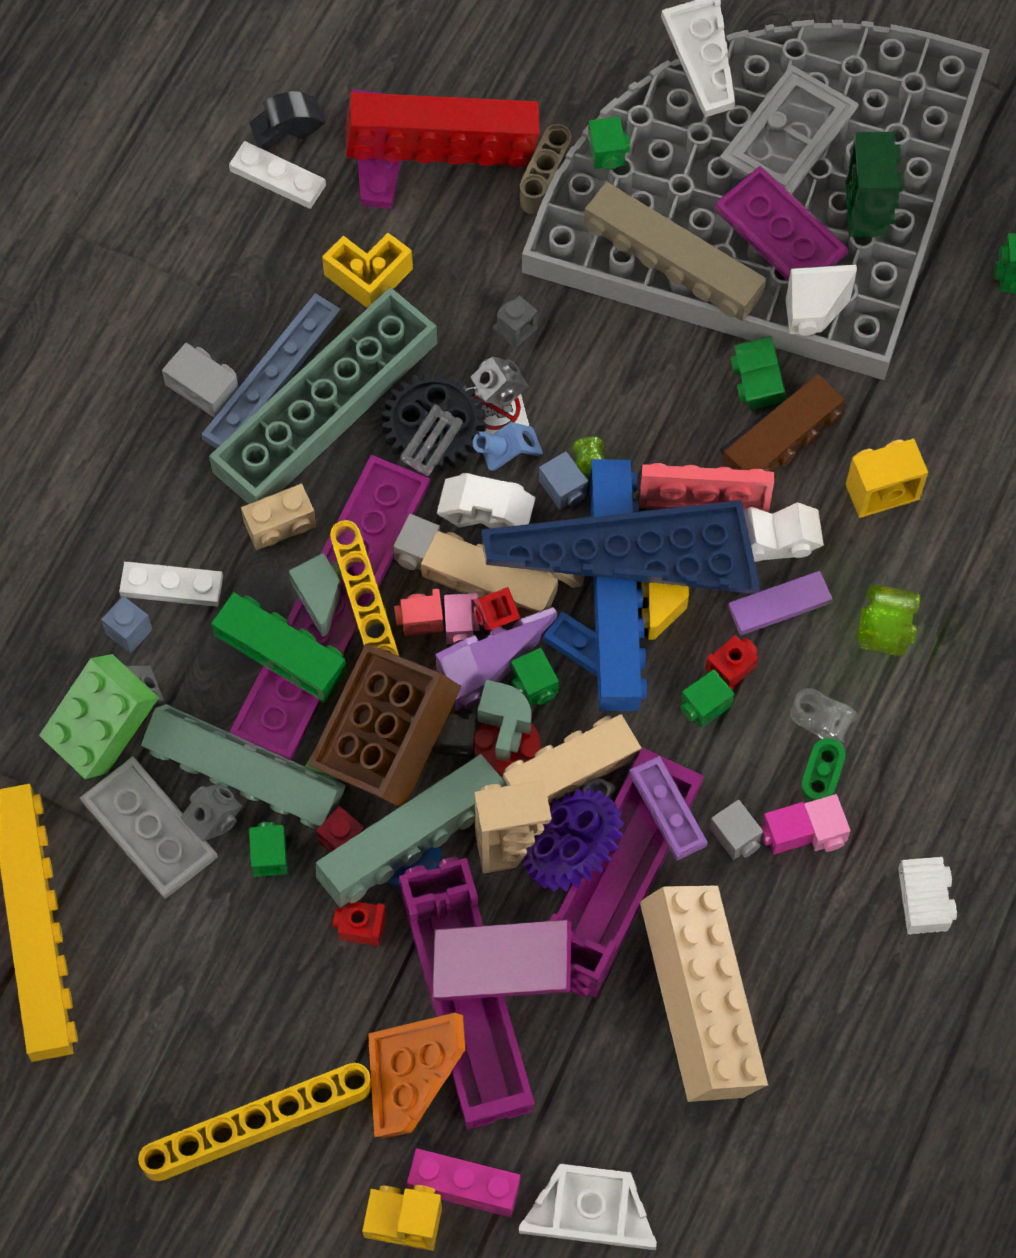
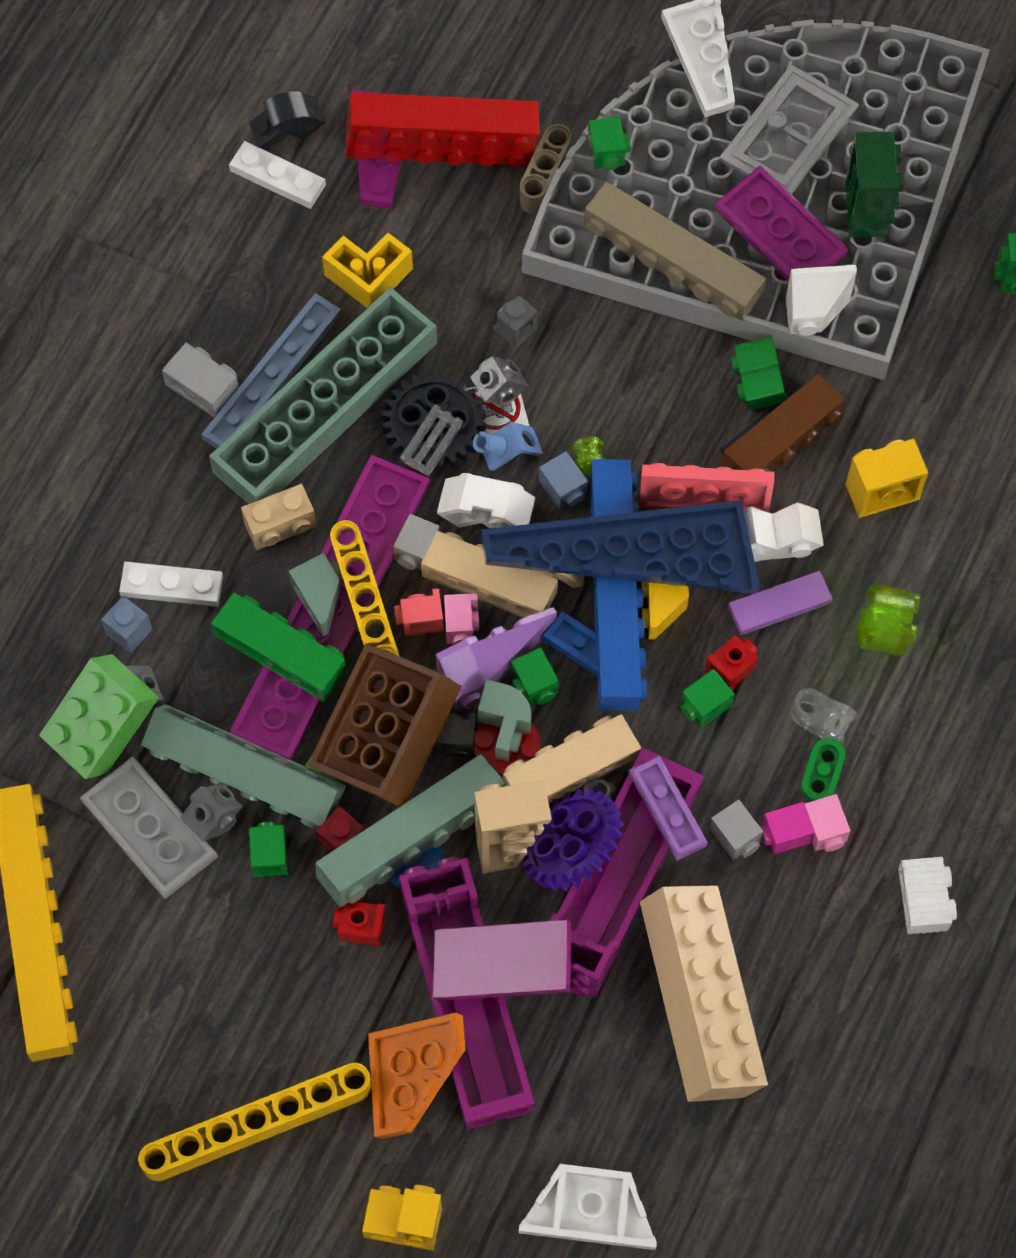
dark pink brick [407,1148,520,1217] -> none
red brick [474,587,520,630] -> none

